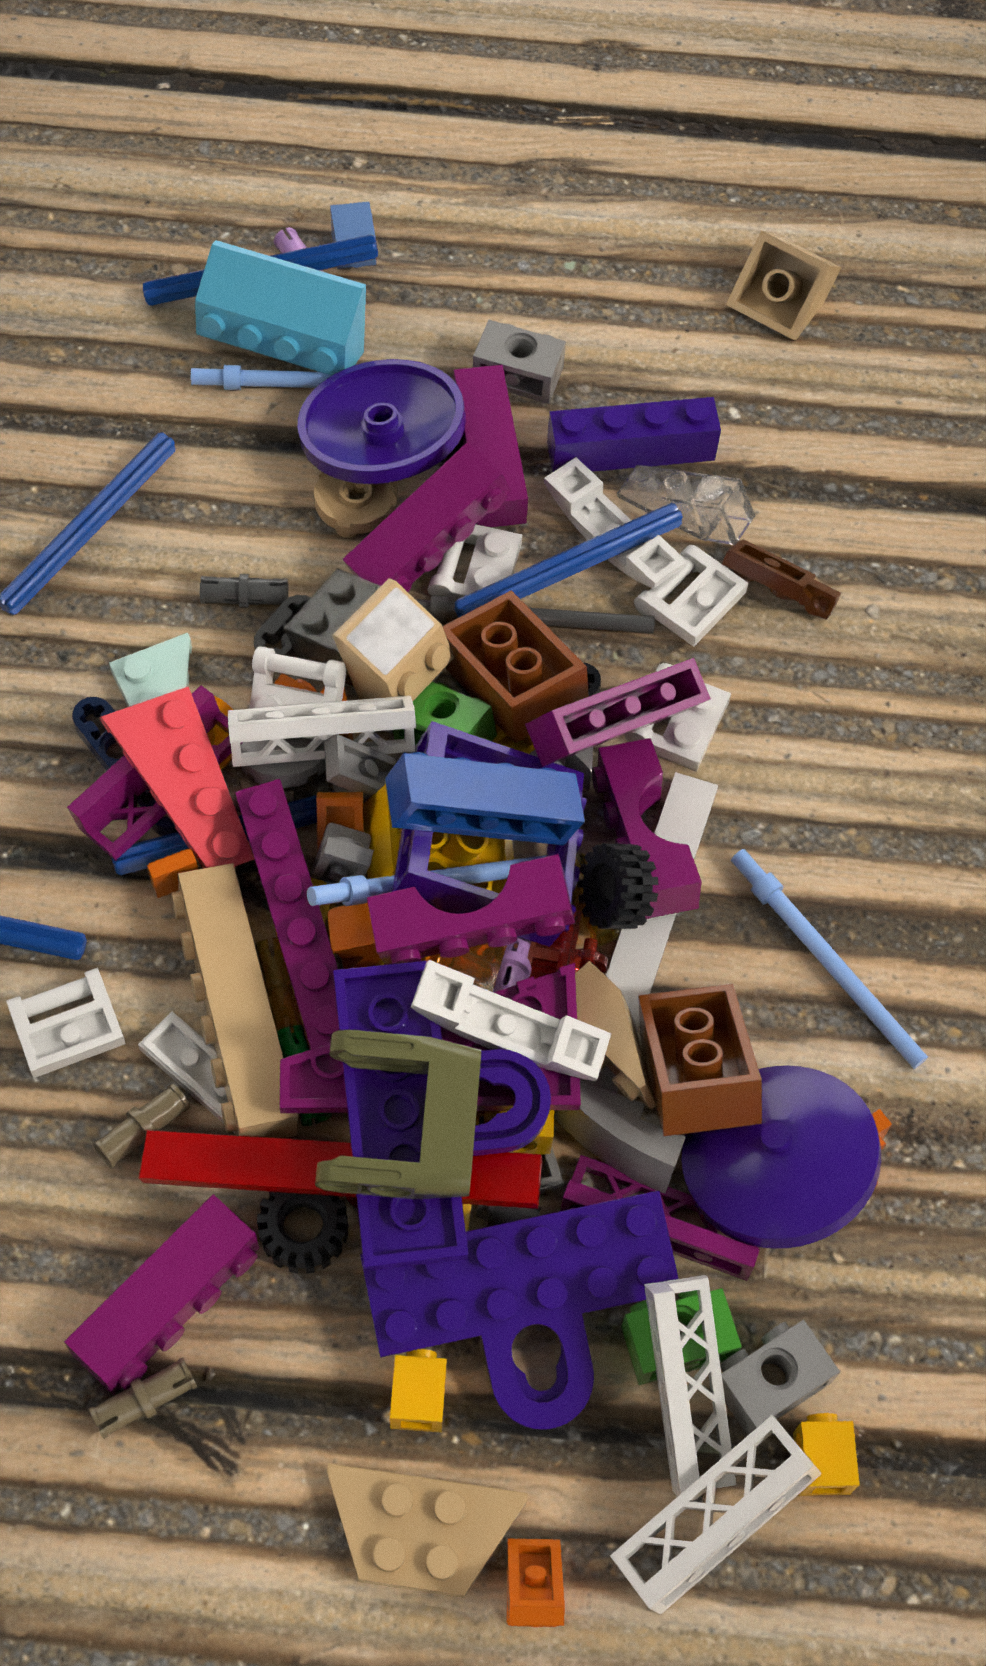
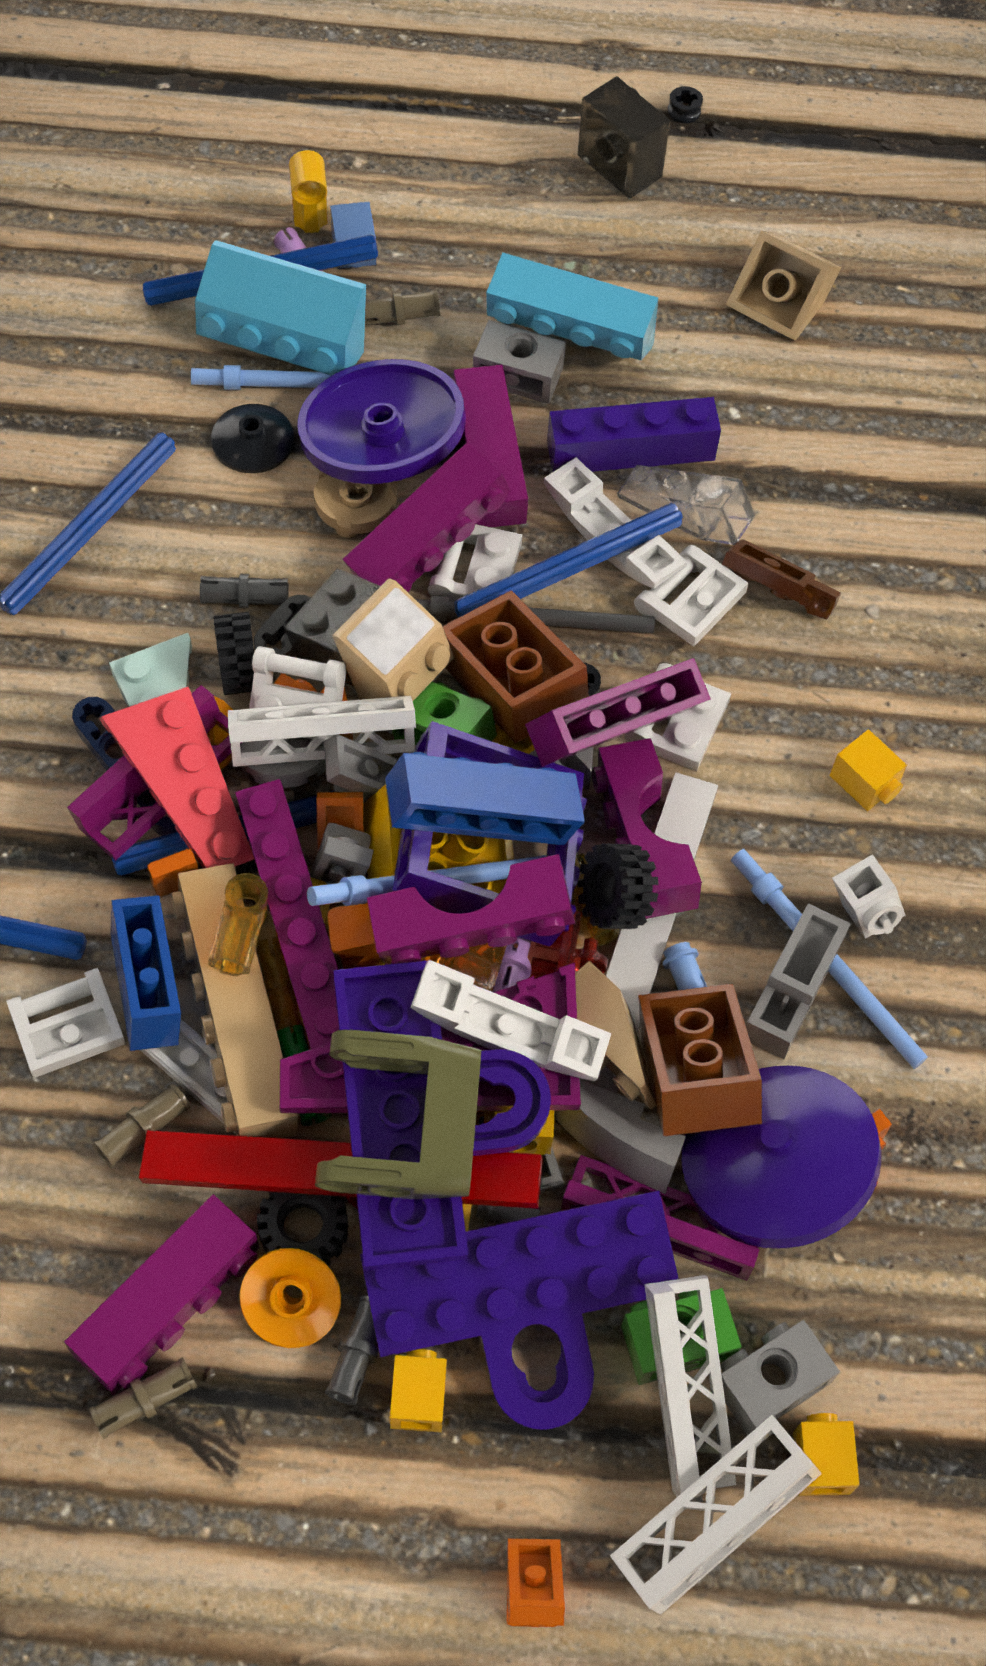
tan wing [327,1463,528,1598] -> none
none -> blue brick [110,895,181,1051]
none -> clear yellow piece [208,873,268,977]
none -> black dish [211,404,294,473]
none -> black tyre [213,612,254,695]
none -> light orange dish [240,1248,341,1348]
none -> yellow piece [289,150,328,233]
none -> dark grey pin [325,1295,379,1405]
none -> dark tan pin [365,289,441,326]
none -> medium azure slope [486,252,658,360]
none -> clear smoke brick [577,76,670,199]
none -> light blue pin [662,942,707,990]
none -> black bush [668,86,703,124]
none -> light grey slope [746,903,851,1059]
none -> yellow brick [829,729,907,812]
none -> white brick [832,855,906,939]

